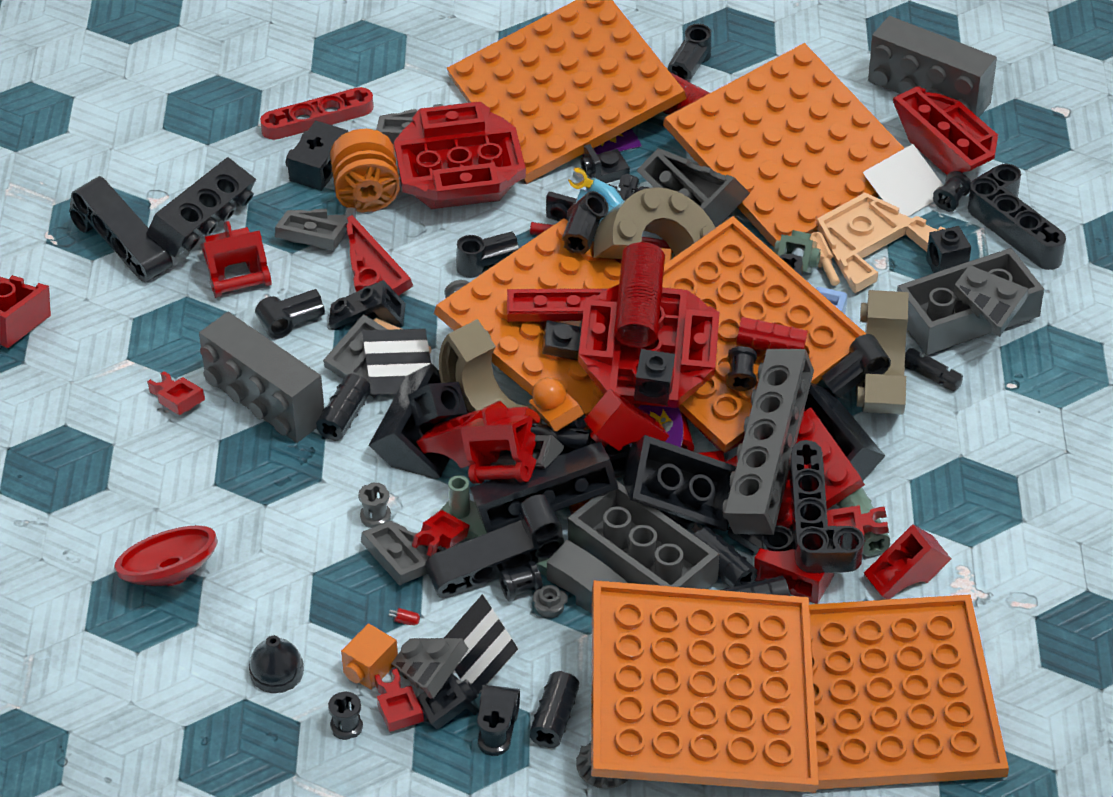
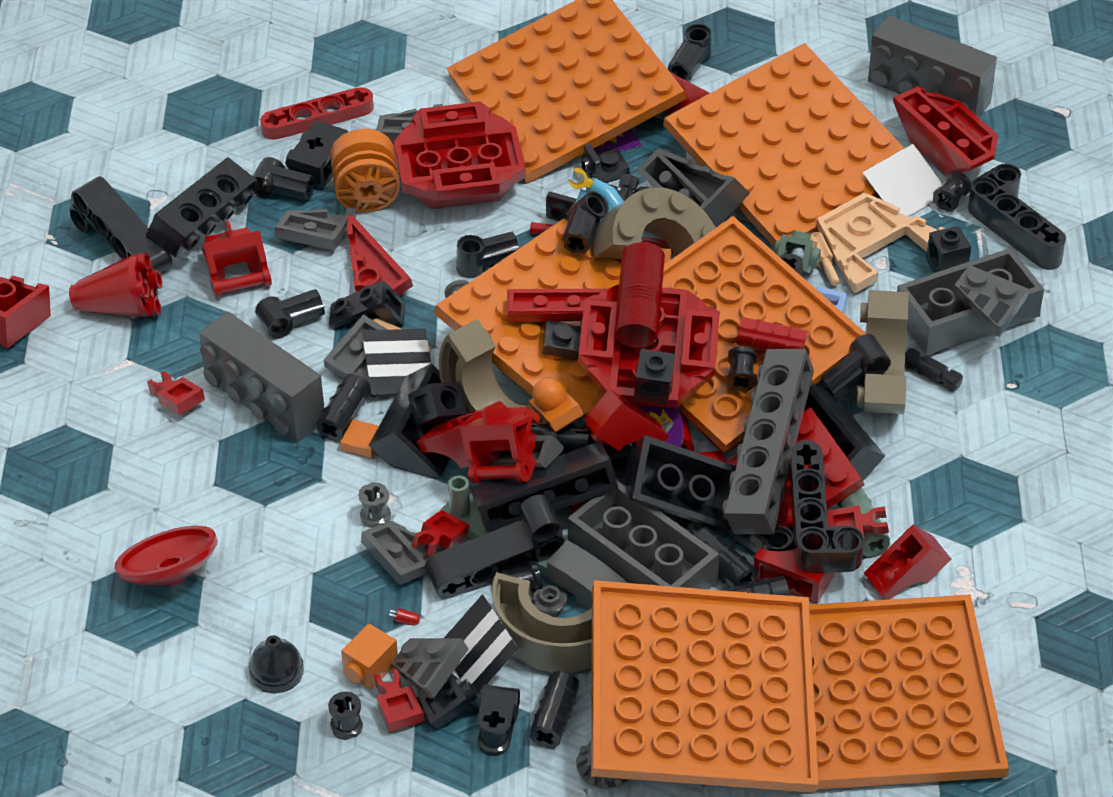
none -> red cone [69,252,163,317]
none -> black piece [251,157,316,201]
none -> orange tile [340,419,379,459]
none -> dark tan brick [492,572,592,673]

